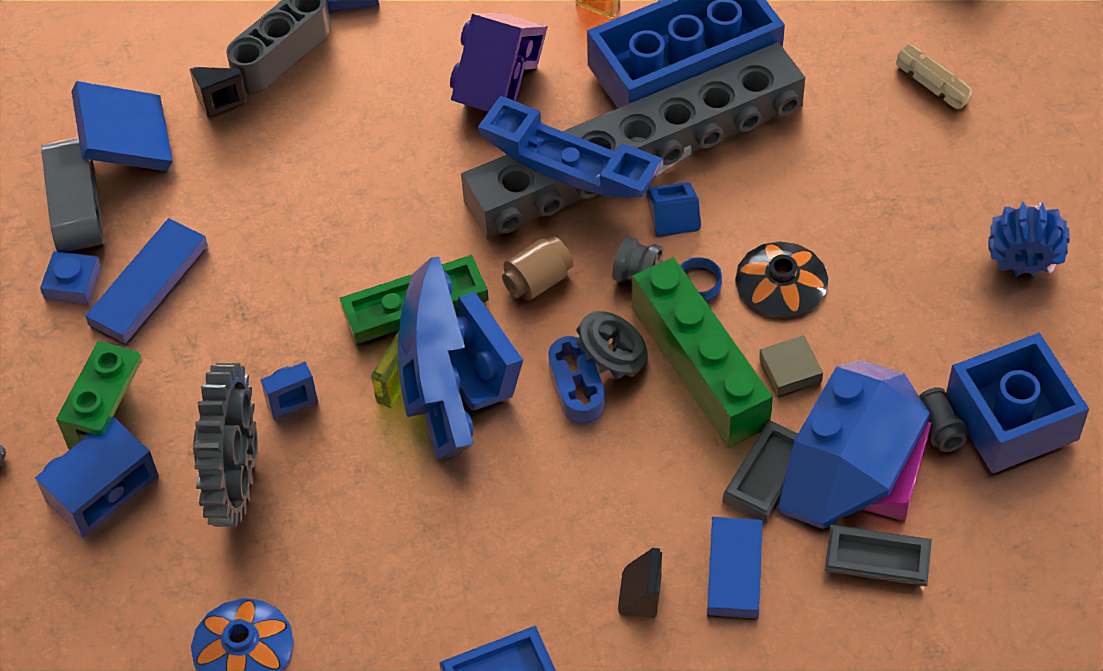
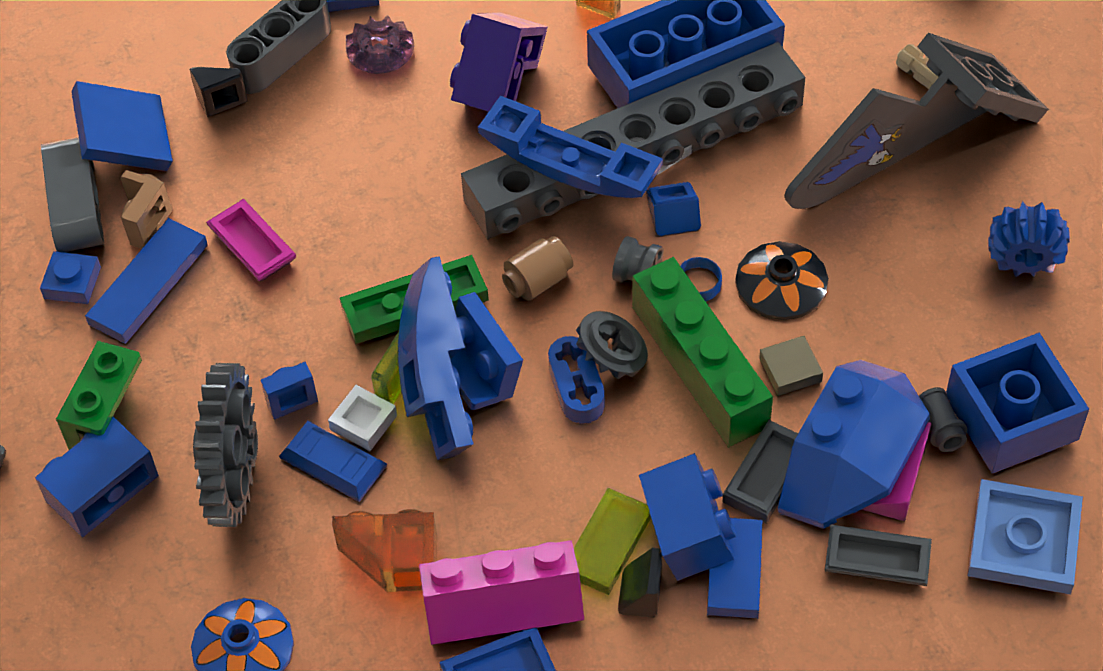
none -> medium nougat bracket [121,170,172,249]
none -> dark pink tile [206,199,296,281]
none -> blue tile [279,420,387,502]
none -> white plate [328,385,397,451]
none -> clear orange slope [332,509,437,592]
none -> clear purple gear [346,15,414,74]
none -> dark pink brick [419,540,584,645]
none -> clear neon green tile [574,488,651,595]
none -> blue brick [639,453,736,581]
none -> dark grey piece [784,33,1049,209]
none -> medium blue plate [968,479,1083,595]

